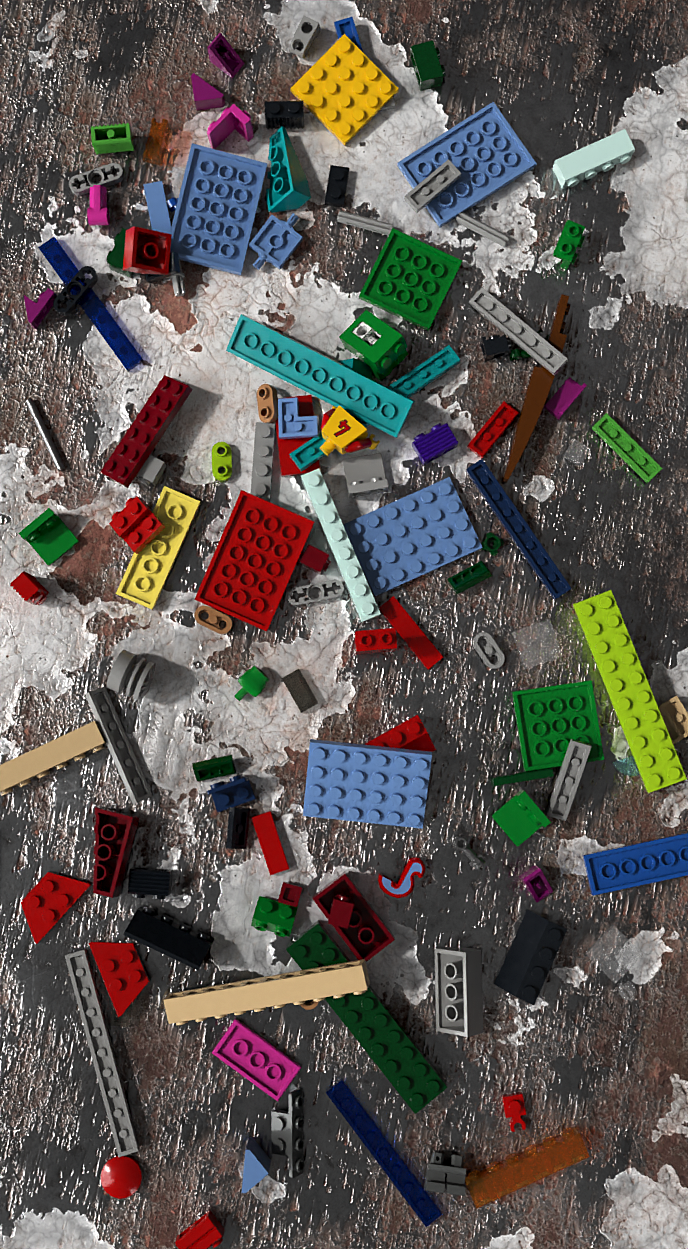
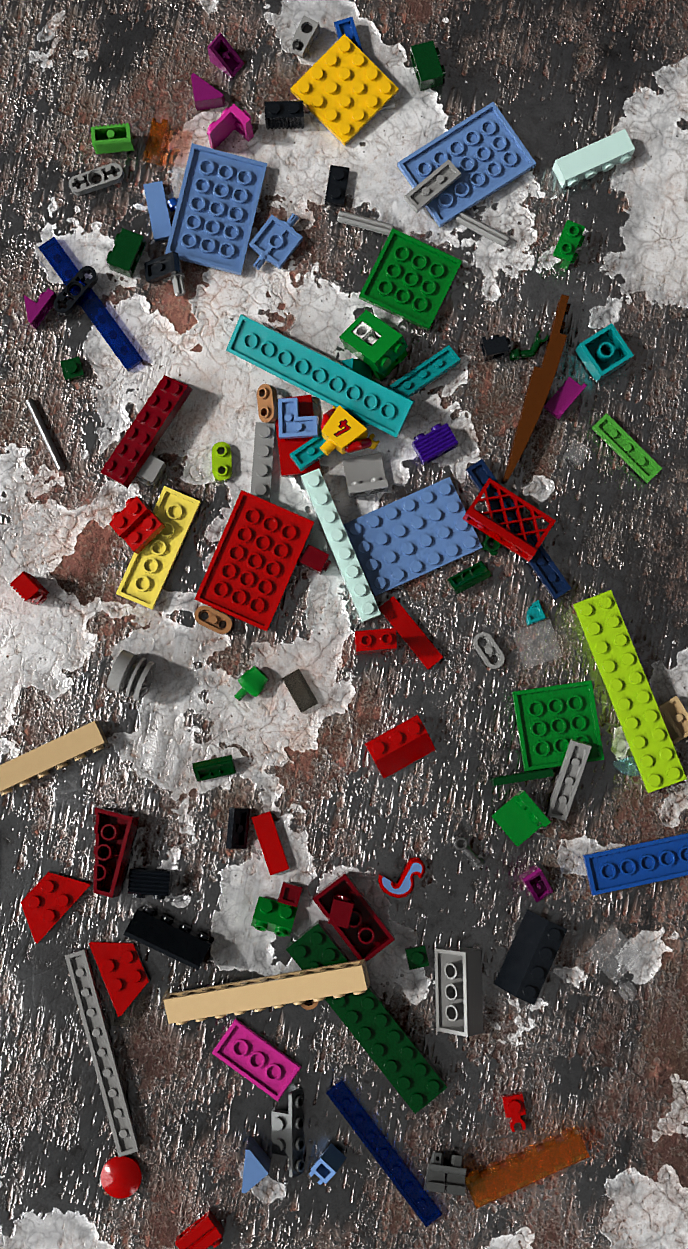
green bracket [19,508,79,566] -> none
light grey plate [85,687,153,805] -> none
dark pink piece [87,185,110,226] -> none
red slope [123,226,172,275] -> none
dark blue bracket [207,774,256,812] -> none
teal wedge [266,126,311,213] -> none
light grey beam [287,579,344,606] -> none
medium blue plate [303,739,432,829] -> none
red tile [467,401,519,459] -> none
light grey plate [469,287,568,376] -> none
none -> dark green plate [60,356,85,382]
none -> medium blue brick [309,1143,347,1185]
none -> dark green plate [405,944,429,970]
none -> red fence [463,478,556,562]
none -> teal tile [526,600,546,626]
none -> teal brick [575,323,634,383]

